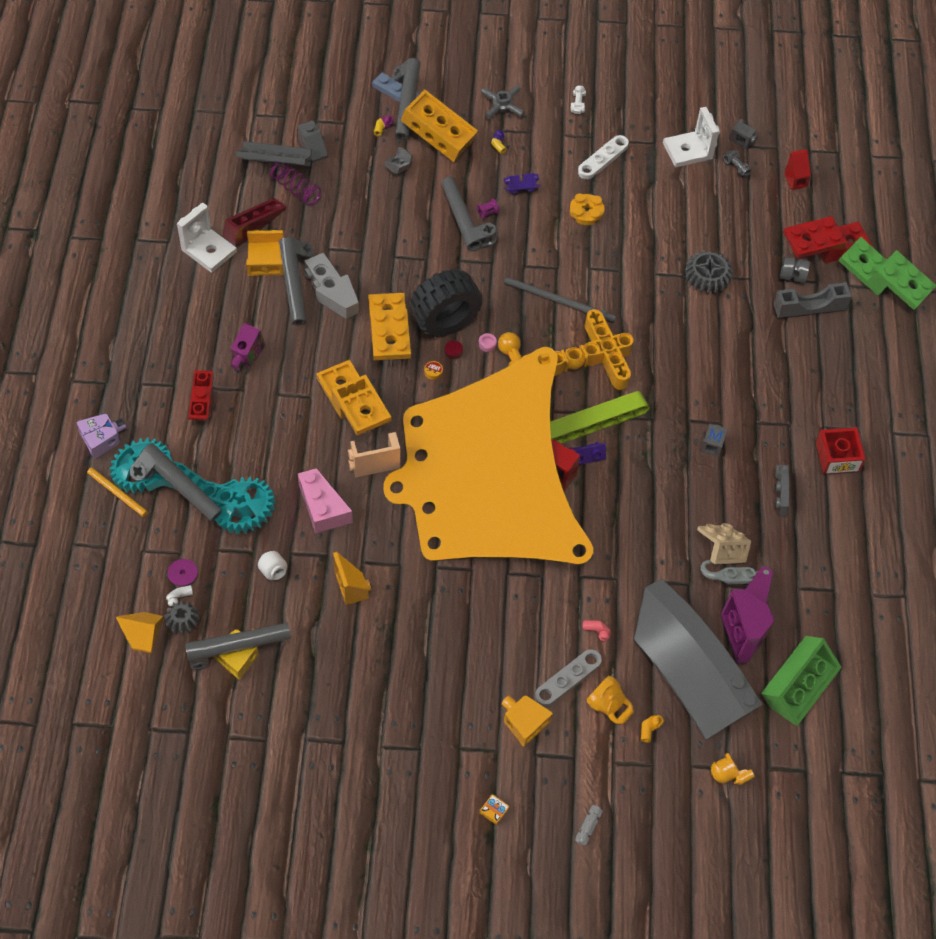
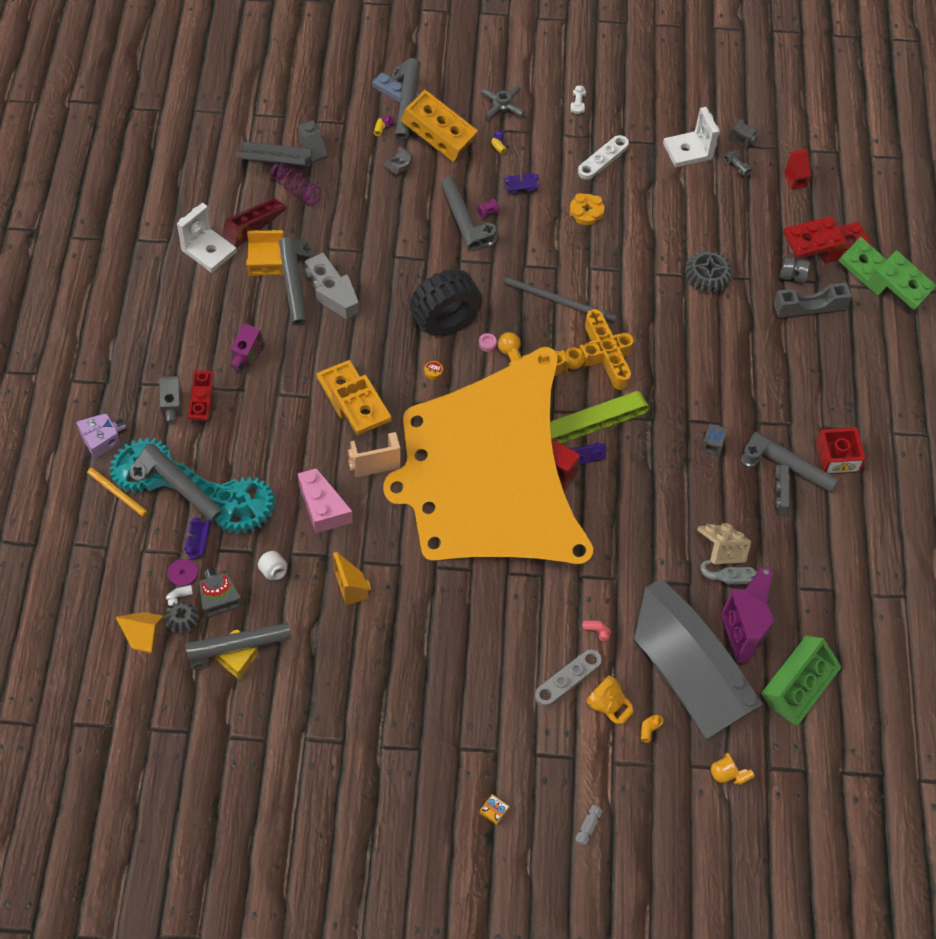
light orange bracket [368,293,411,360] -> none
dark red tile [445,340,463,359] -> none
light orange torso [501,695,553,747] -> none
none -> dark grey torso [159,376,183,425]
none -> dark purple hinge [184,517,210,560]
none -> dark grey torso [199,568,242,619]
none -> dark grey axle [741,431,839,493]

